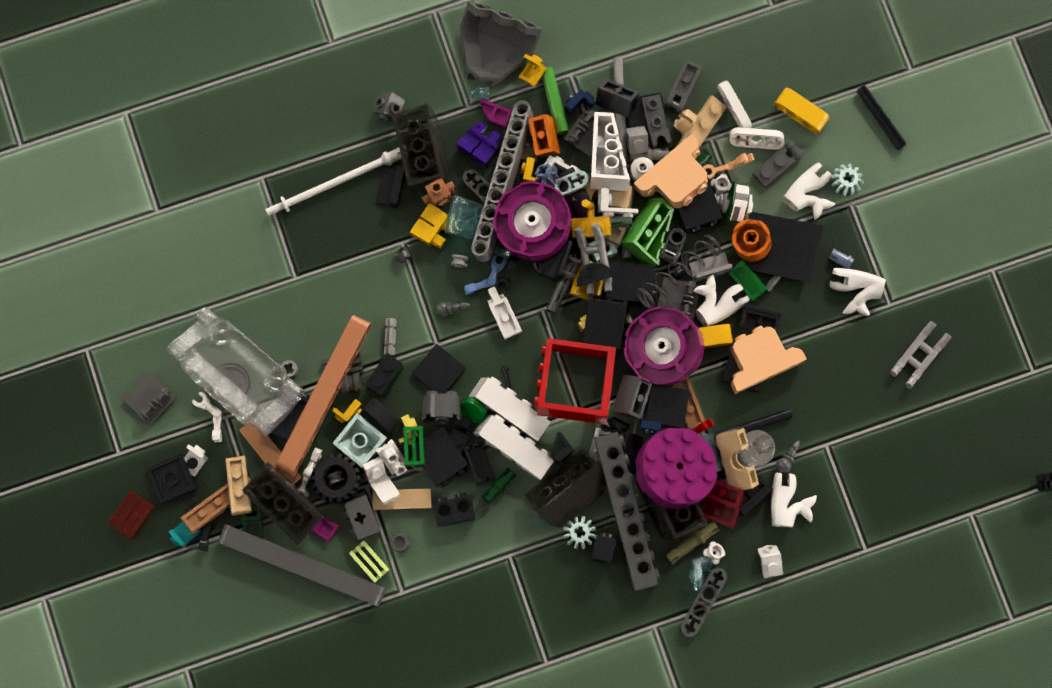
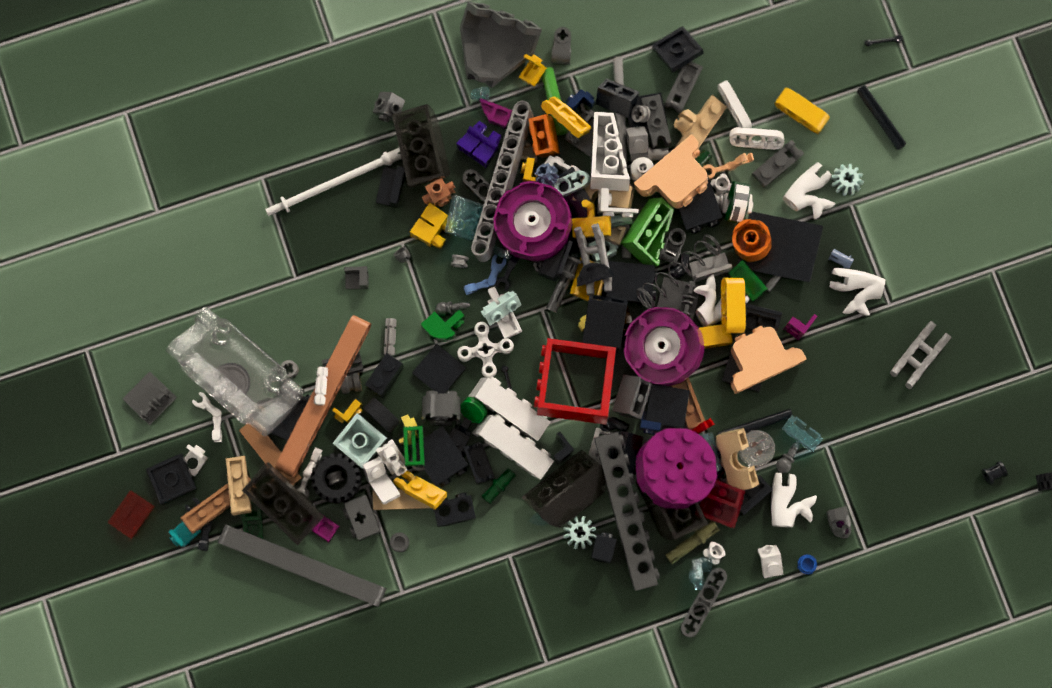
yellowish green tile [349,540,389,583] -> none
none -> white axle [314,367,328,405]
none -> dark grey panel [344,266,369,289]
none -> yellow hinge [393,471,447,510]
none -> green brick [421,310,465,342]
none -> white gear [457,322,514,378]
none -> light aqua hinge [481,291,522,326]
none -> yellow hinge [542,97,591,138]
none -> dark grey piece [551,27,571,65]
none -> light grey bush [631,105,650,122]
none -> black tile [652,26,704,73]
none -> yellow beam [721,278,746,333]
none -> clear light blue hinge [782,415,823,452]
none -> magenta panel [783,314,817,340]
none -> blue plate [797,555,817,574]
none -> dark grey rock [826,506,851,539]
none -> black hinge [864,35,903,47]
none -> black bush [981,461,1008,485]

